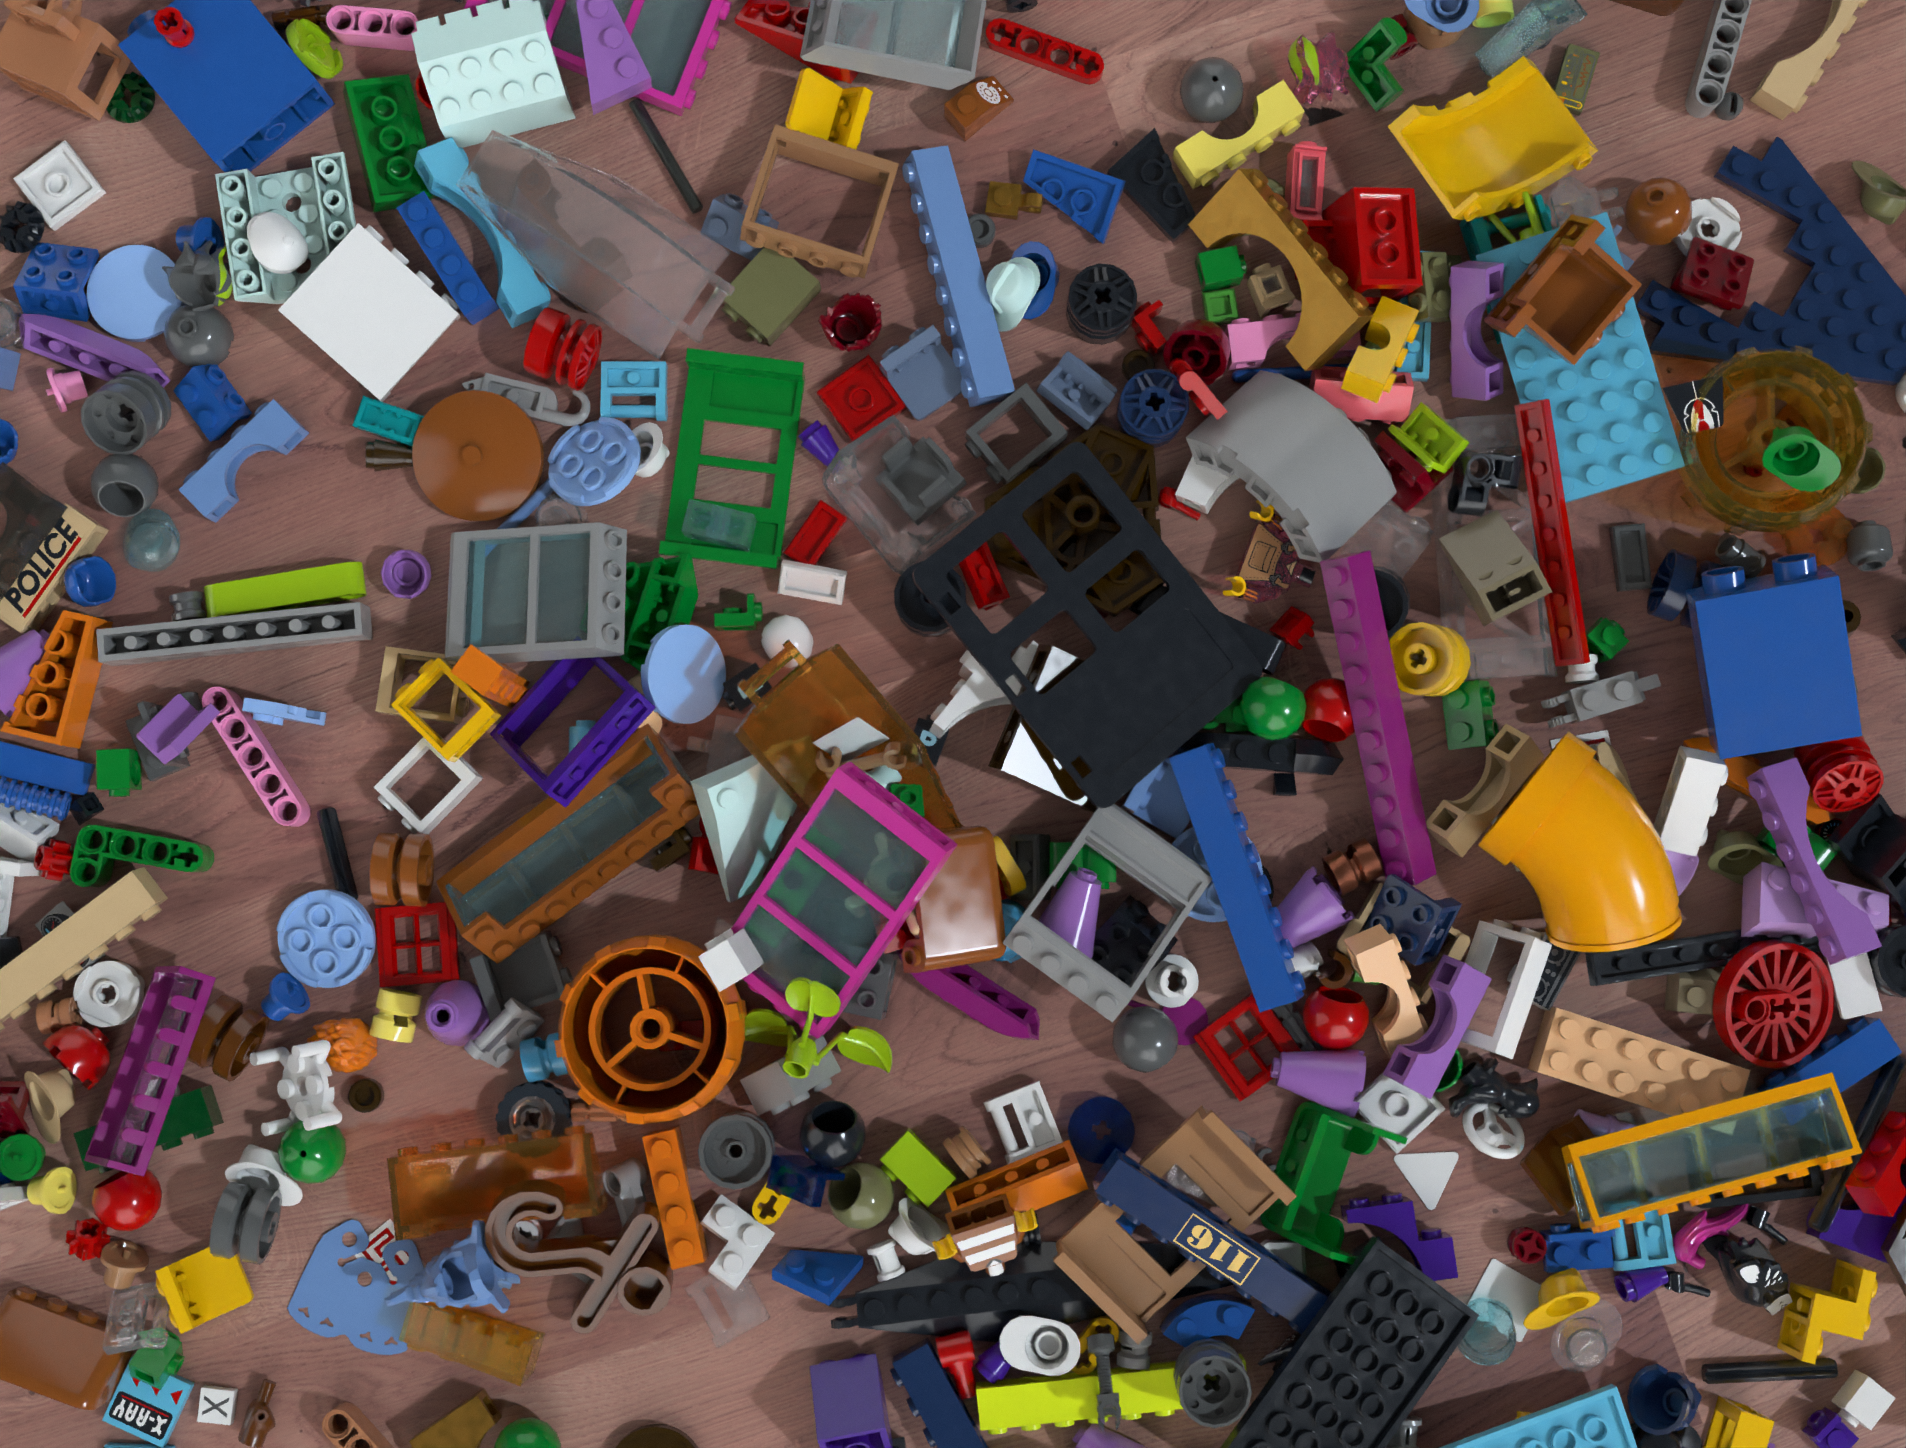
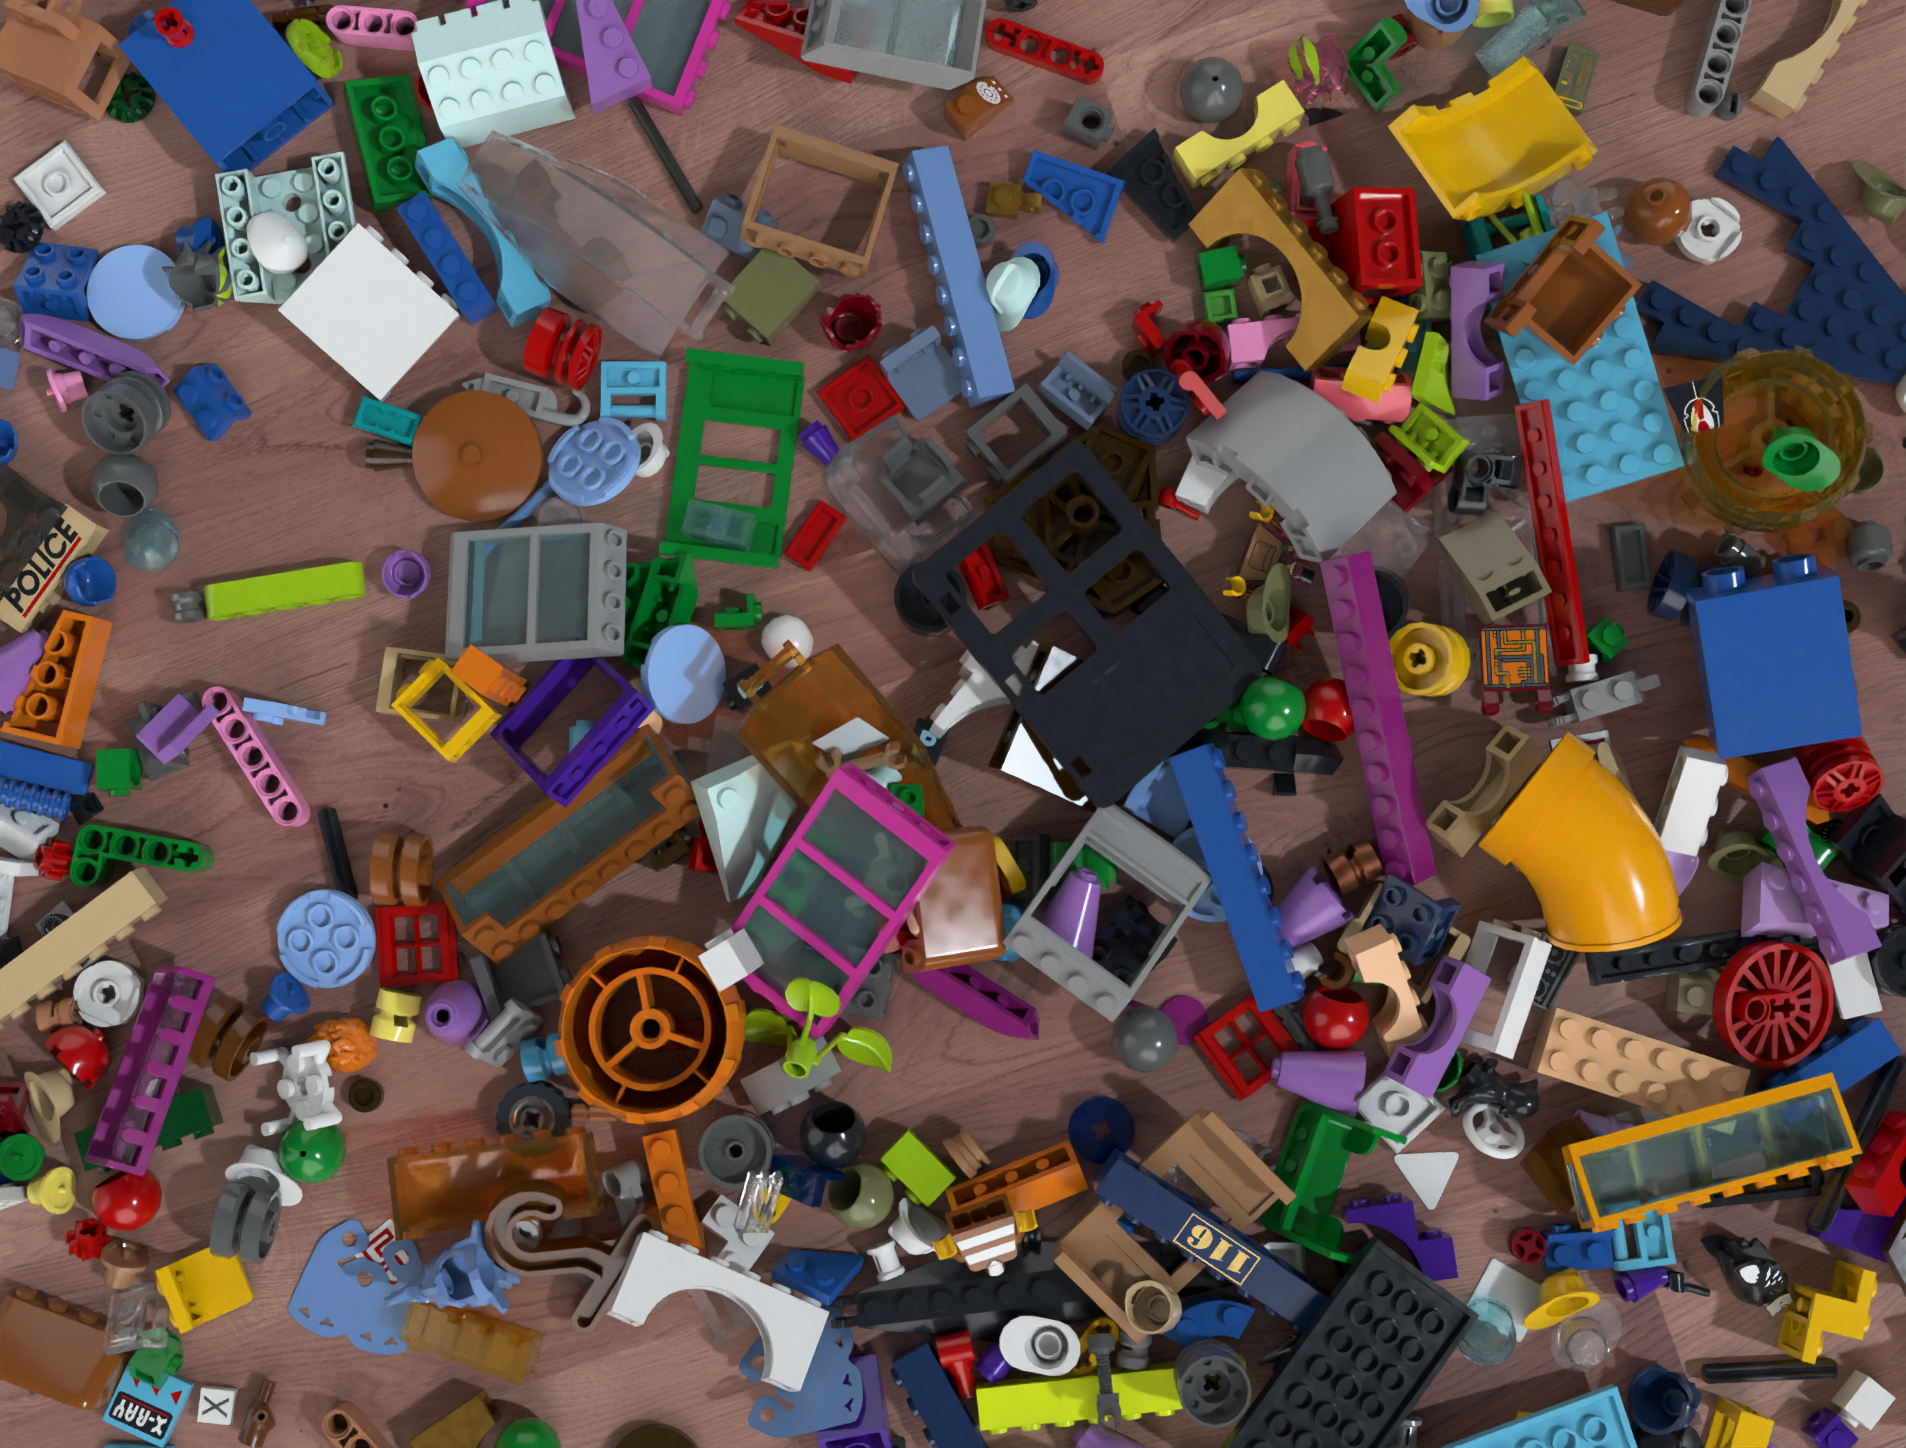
light grey brick [96,602,373,666] -> none
dark grey cylinder [164,304,234,367] -> none
medium blue arch [178,399,309,523] -> none
white window [374,733,483,834] -> none
white tile [777,559,847,605] -> none
yellow bracket [785,68,873,150] -> none
white plate [983,1080,1063,1164] -> none
black wheel [1066,263,1137,345] -> none
white piece [1145,954,1199,1008] -> none
green bracket [1442,680,1499,750] -> none
dark red bracket [1670,237,1754,311] -> none
dark pink piece [1672,1204,1748,1269] -> none
black hand [1746,1205,1788,1245] -> none
none -> white arch [605,1230,829,1393]
none -> clear tile [733,1171,784,1233]
none -> medium blue piece [739,1305,863,1438]
none -> dark grey brick [1063,95,1115,151]
none -> tan helmet [1125,1280,1182,1334]
none -> olive piece [1246,563,1291,643]
none -> dark grey piece [1295,145,1339,235]
none -> lime plate [1411,331,1456,416]
none -> flag [1479,624,1553,716]

